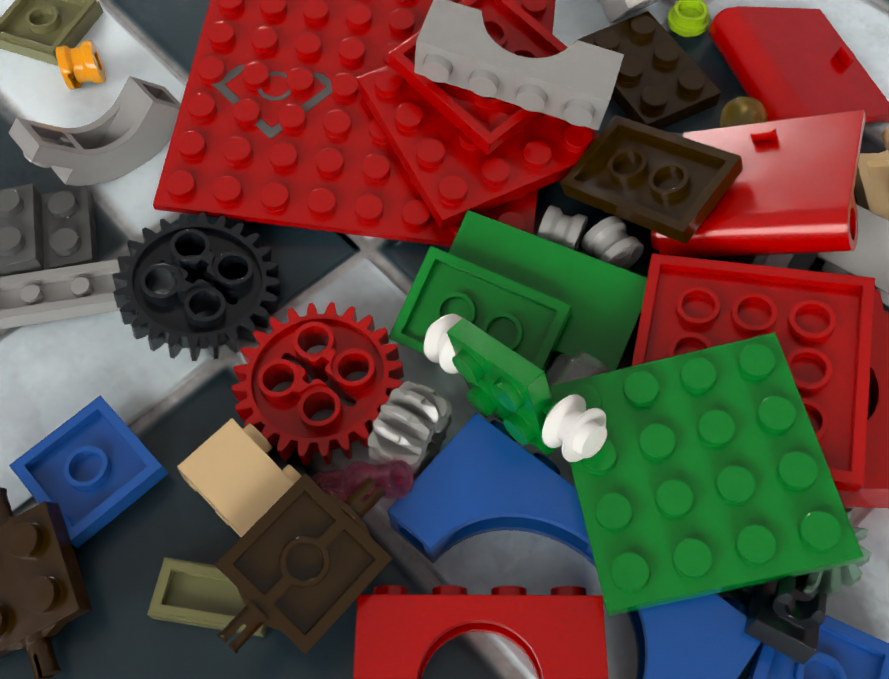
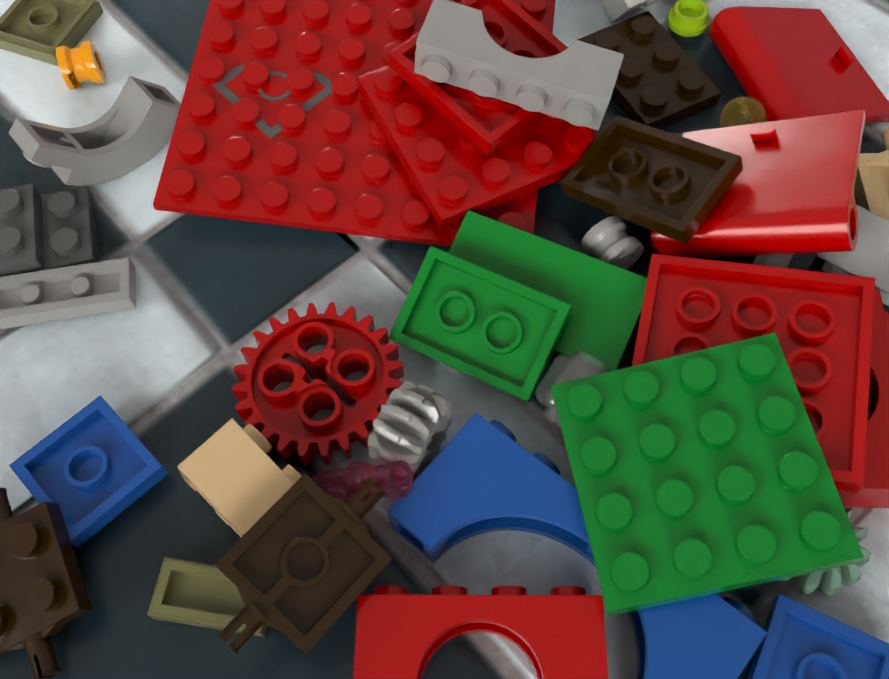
black gear [113,212,280,361] -> none
green plate [424,314,607,462] -> none
light grey wheel [537,205,588,251] -> none
black tile [744,576,827,665] -> none

